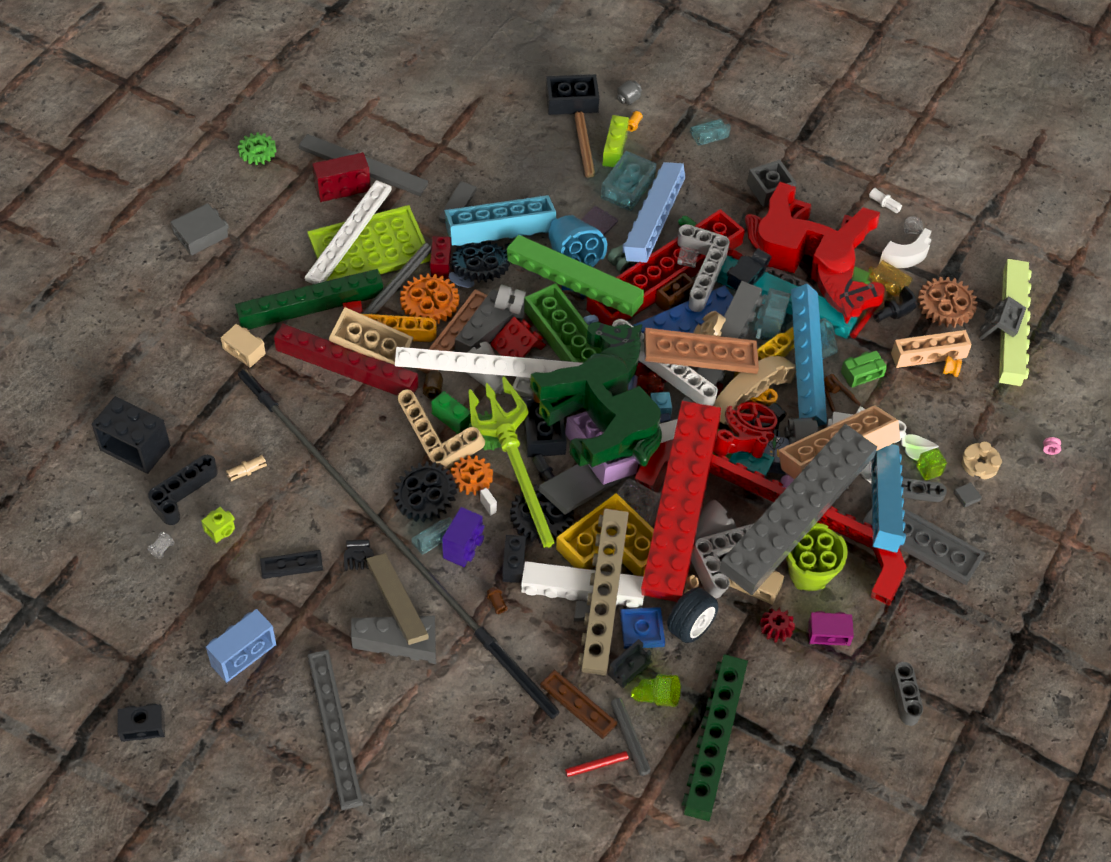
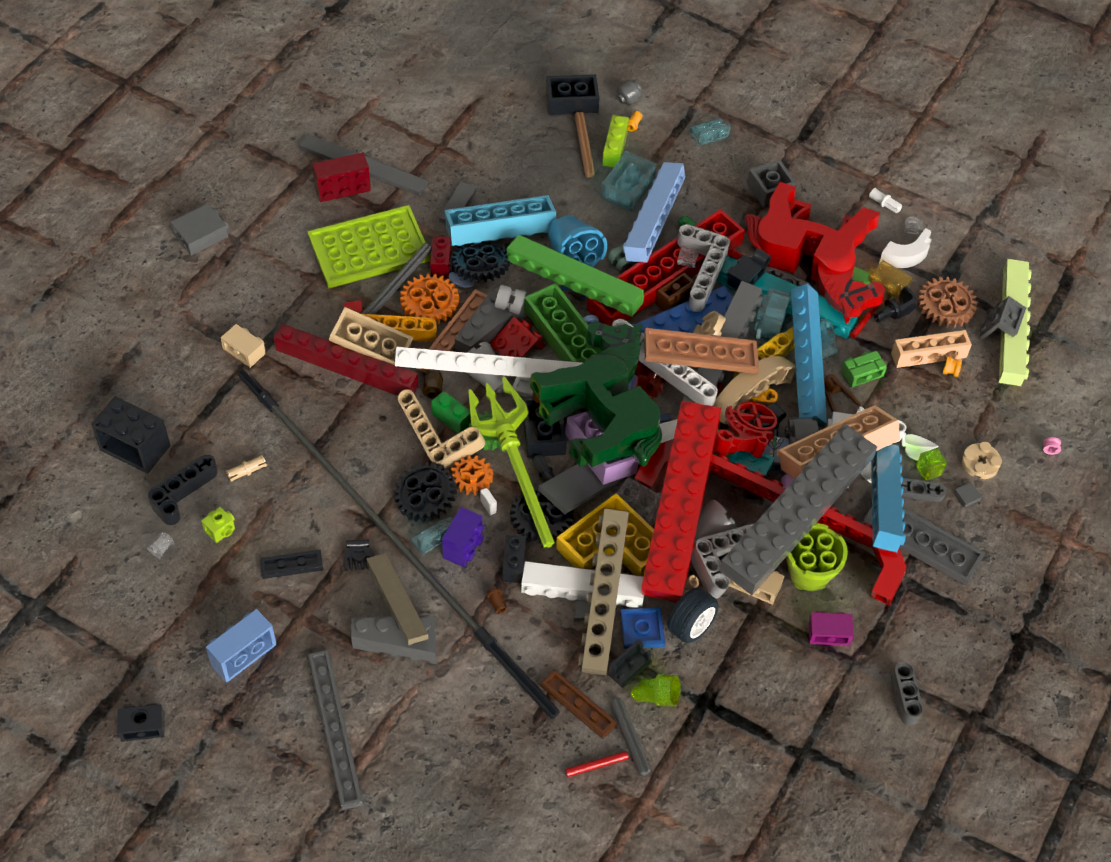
dark green brick [235,269,383,330] -> none
bright green gear [238,132,276,165] -> none
white tile [305,180,392,284] -> none
clear purple piece [581,206,618,235] -> none
medium azure brick [650,392,672,417] -> none
dark green brick [682,654,748,821] -> none
dark red gear [760,607,795,643] -> none

